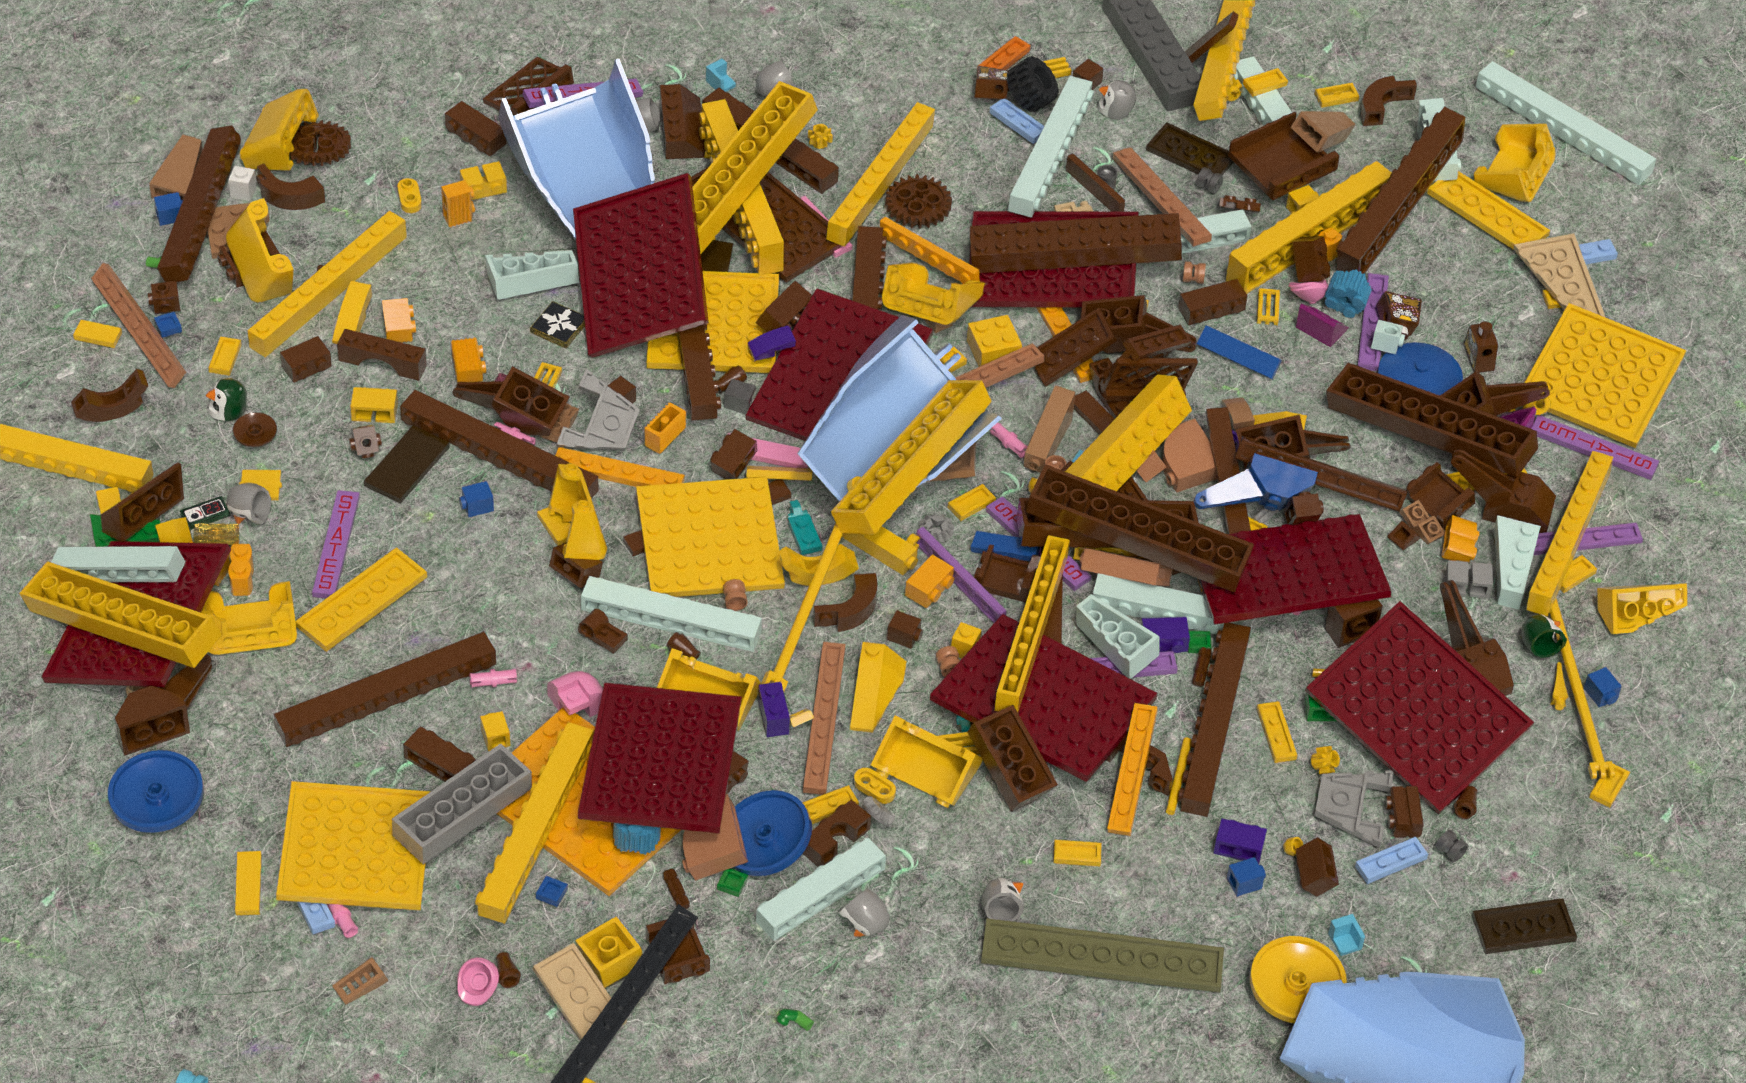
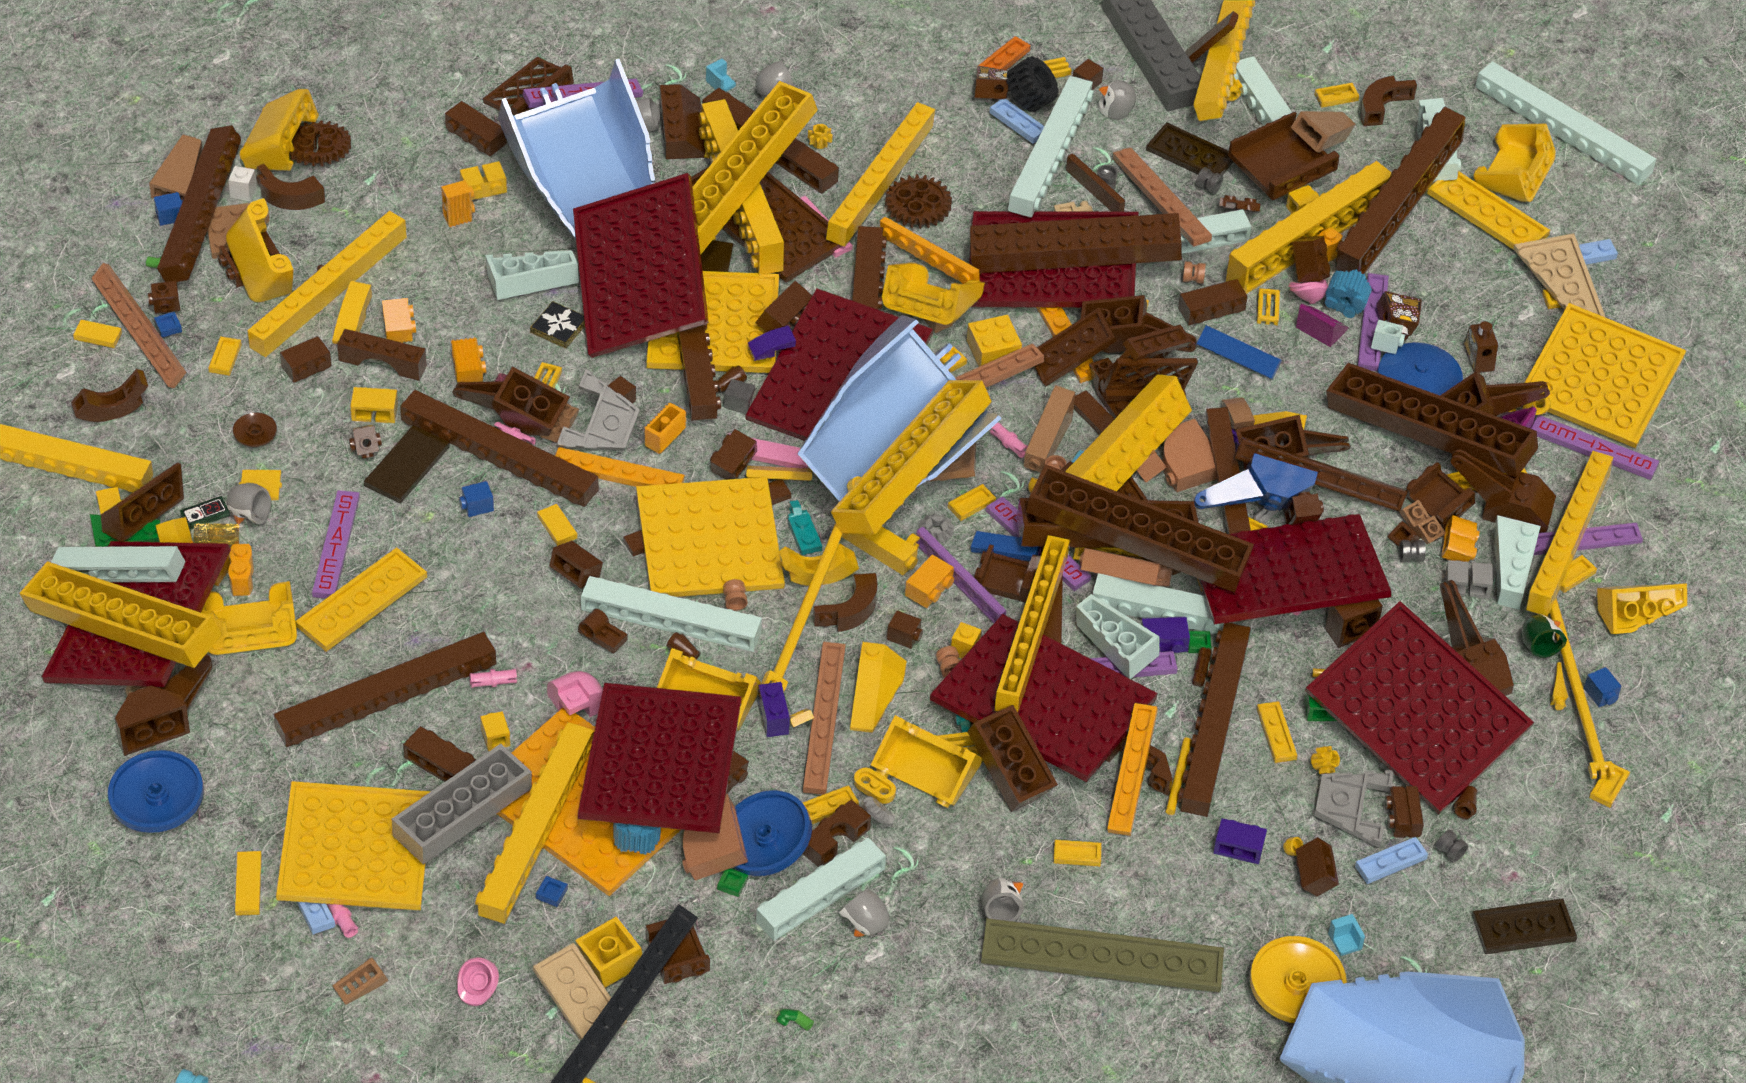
dark green piece [205,378,247,421] -> none
yellow plate [397,178,422,213] -> none
reddish brown cone [496,952,521,988] -> none
yellow windscreen [548,463,607,560] -> none
reddish brown axle [663,868,690,909] -> none
blue brick [1227,857,1266,897] -> none
yellow tile [1243,68,1288,97] -> none
none -> flat silver wheel [1399,540,1426,562]

